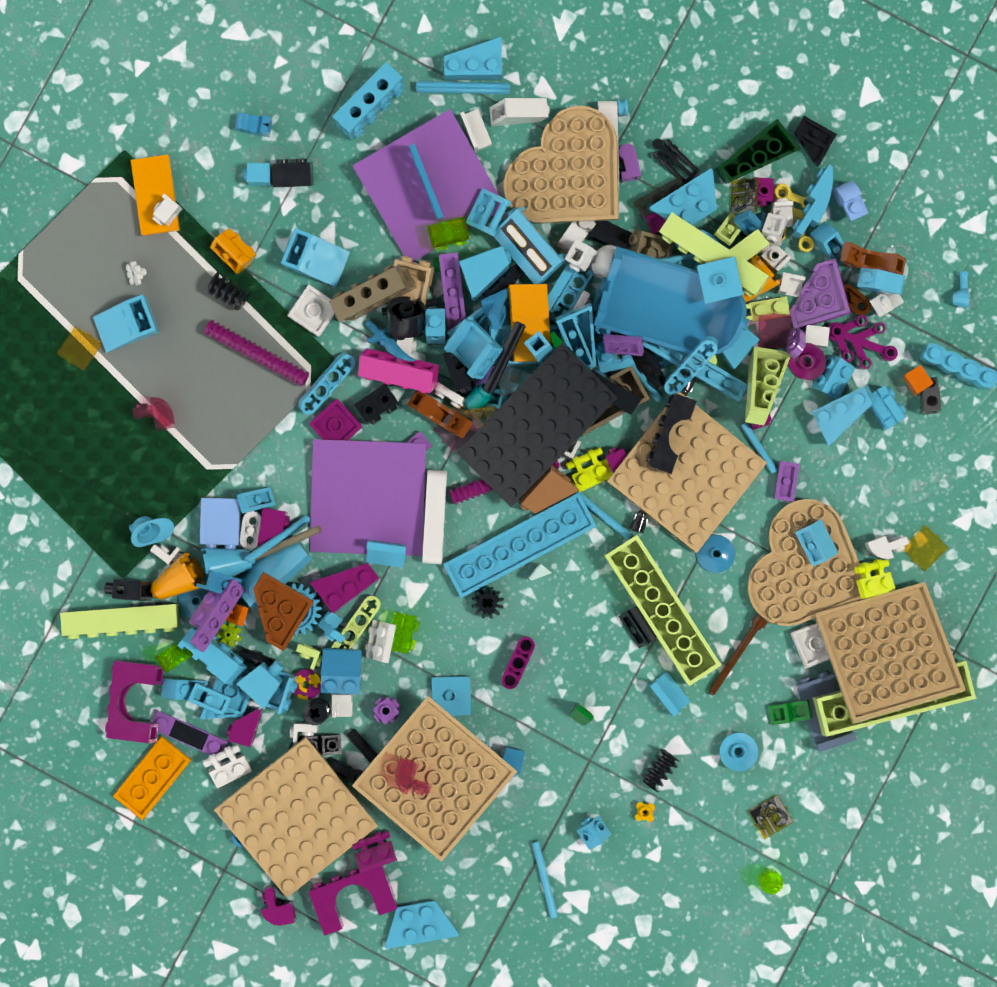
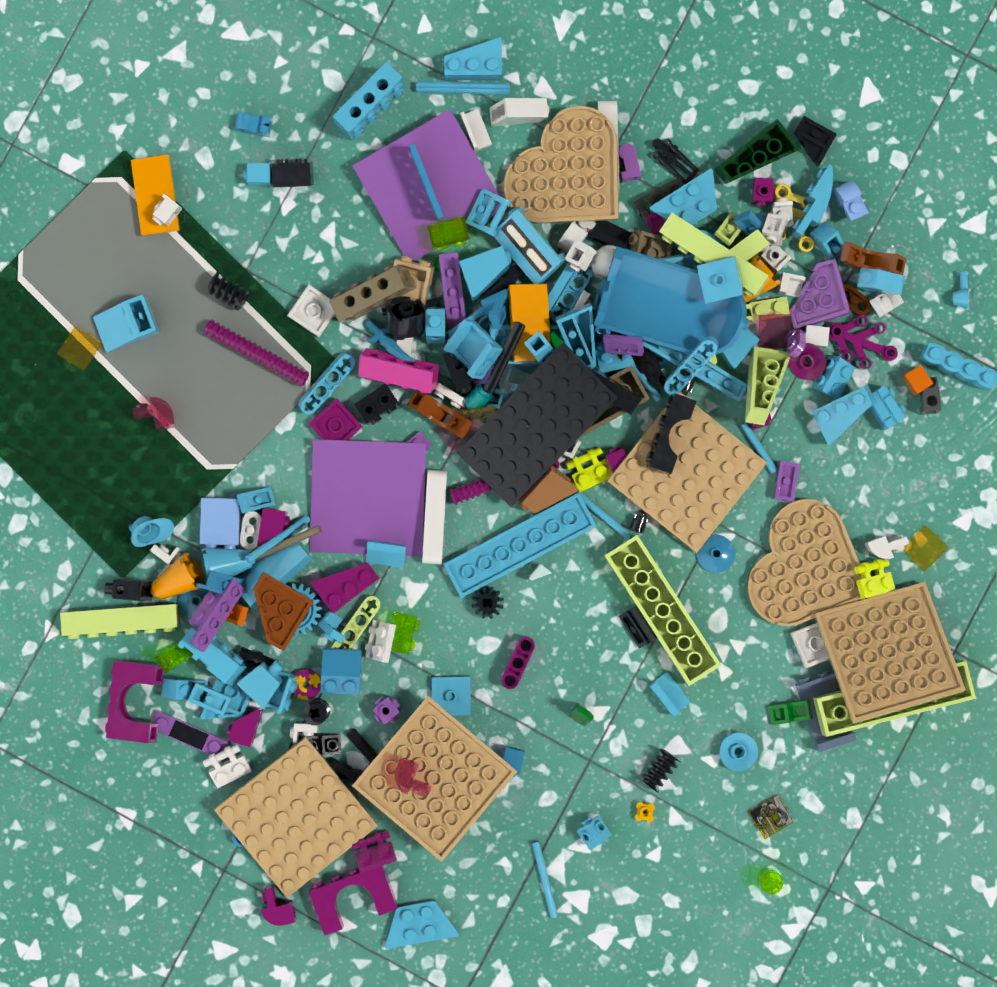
light orange tile [113,736,192,820] -> none
white plant [126,261,147,286] -> none
light orange brick [210,228,256,274] -> none
lime plant [217,622,242,647] -> none
medium azure slope [281,228,350,287] -> none
yellowish green bracket [296,643,322,670] -> none
white panel [332,694,353,718] -> none
medium azure bush [617,99,628,117] -> none
reddish brown piece [709,614,768,695] -> none
piece [731,178,759,215] -> none
medium azure panel [795,519,838,567] -> none

